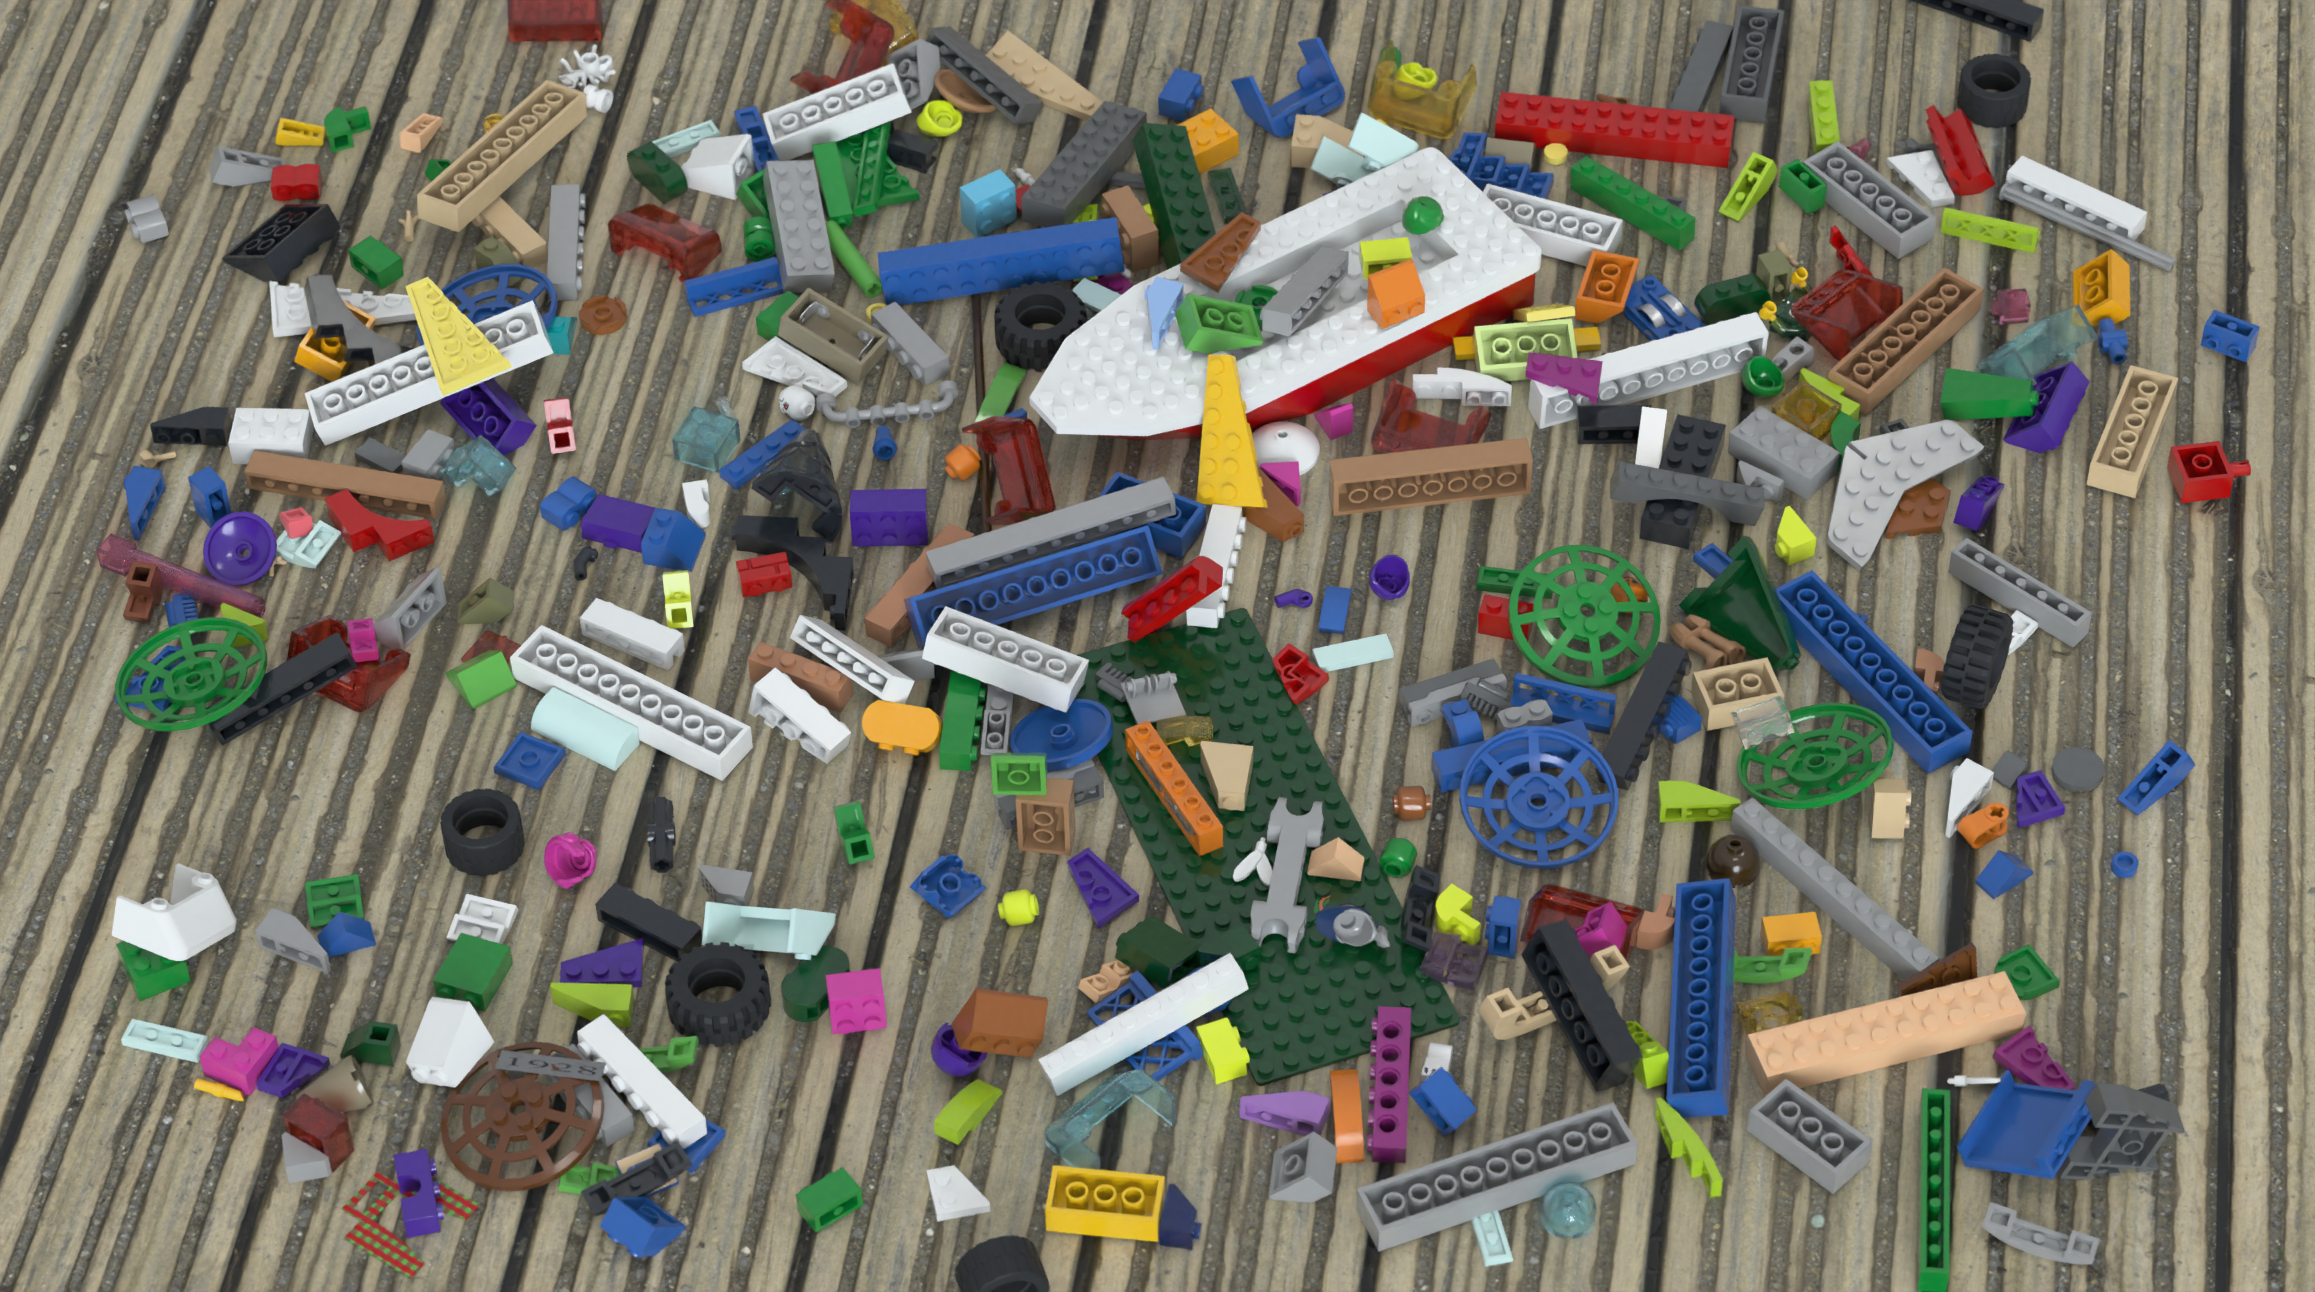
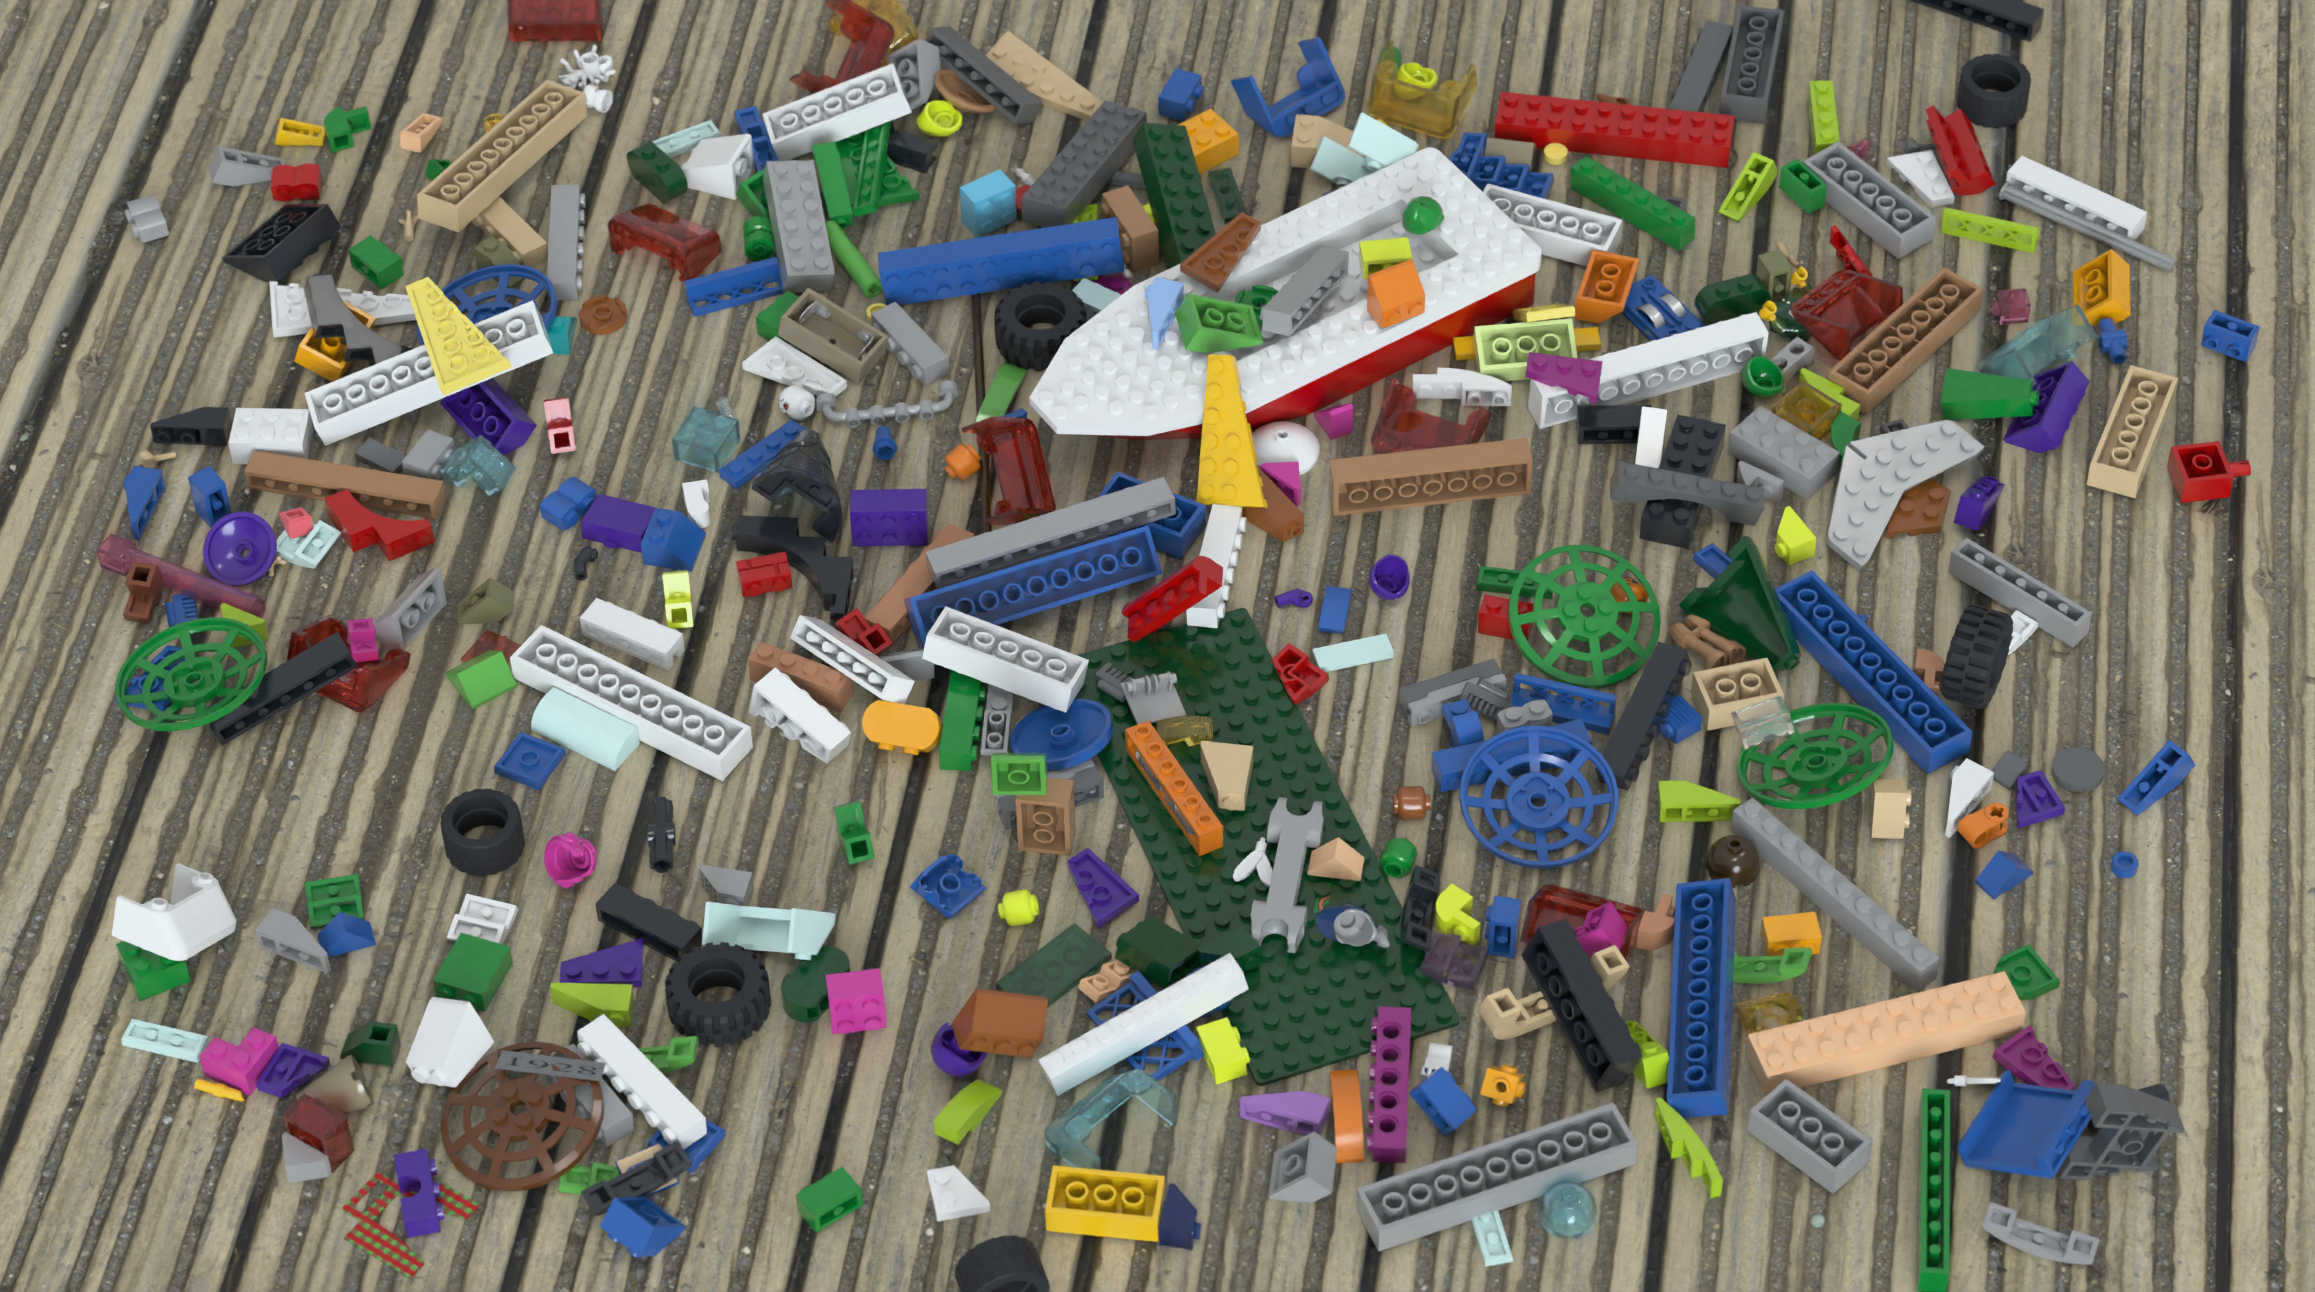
reddish brown wing [1897,943,1978,997] -> none
none -> red brick [835,608,893,656]
none -> clear green tile [996,923,1112,1008]
none -> light orange brick [1480,1064,1526,1106]

